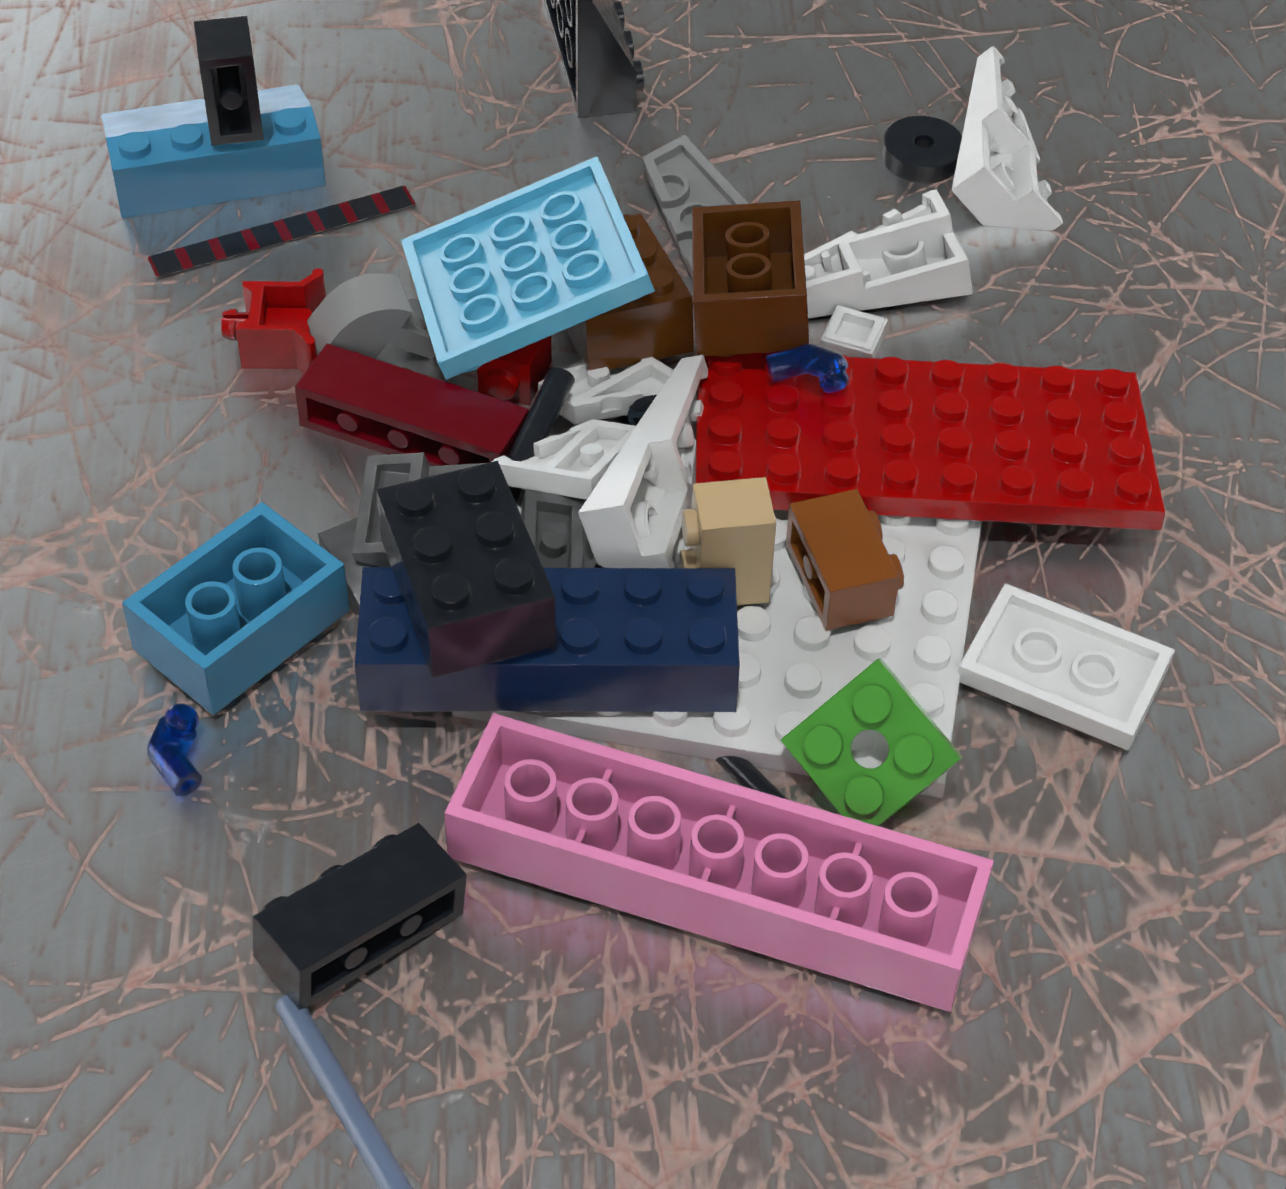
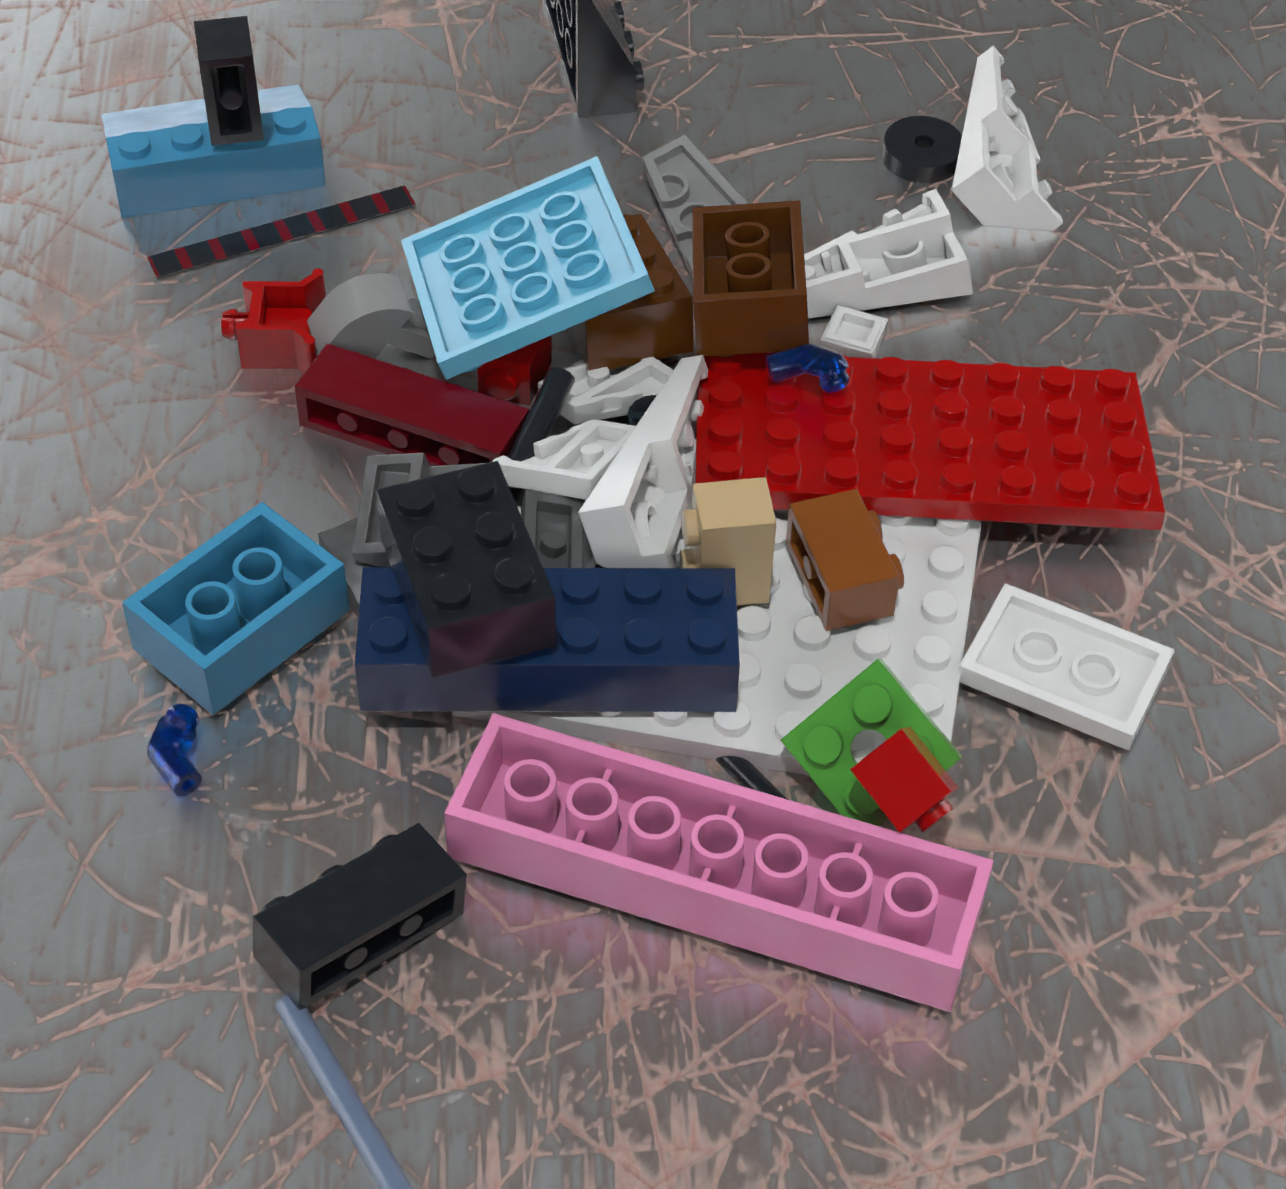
none -> red brick [850,726,959,833]

